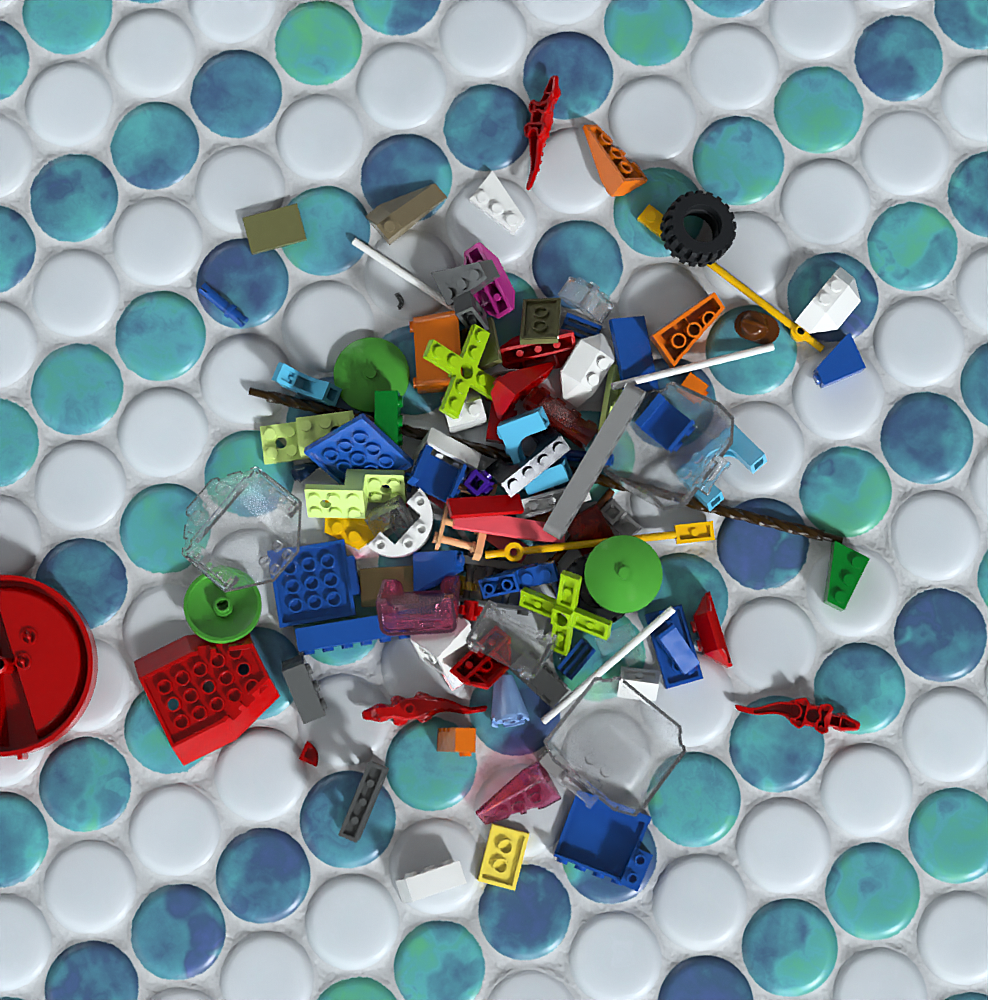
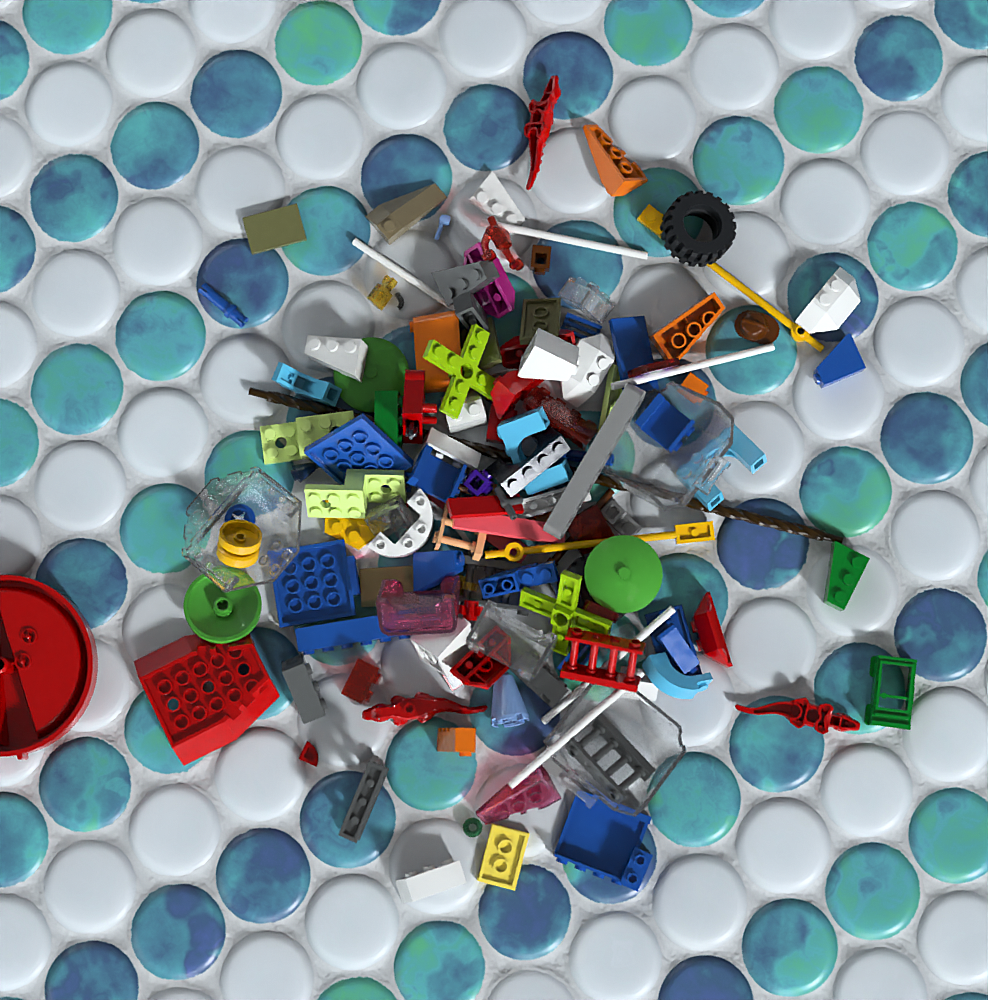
none -> yellow wheel [216,519,262,568]
none -> blue gear [225,504,256,524]
none -> white wedge [304,335,368,383]
none -> clear red brick [341,658,382,705]
none -> clear yellow plate [367,275,398,310]
none -> red piece [402,369,437,444]
none -> light blue hand [434,215,451,240]
none -> clear green plate [463,818,482,837]
none -> white piece [480,219,648,260]
none -> clear red piece [481,216,524,271]
none -> dark grey piece [494,486,523,520]
none -> white piece [508,669,645,789]
none -> white slope [518,328,581,381]
none -> reddish brown brick [530,245,552,275]
none -> red fence [560,627,646,693]
none -> dark grey fence [565,713,656,804]
none -> clear red beam [582,600,619,624]
none -> clear red tile [627,357,680,378]
none -> medium azure arch [642,652,713,699]
none -> green piece [864,655,917,730]

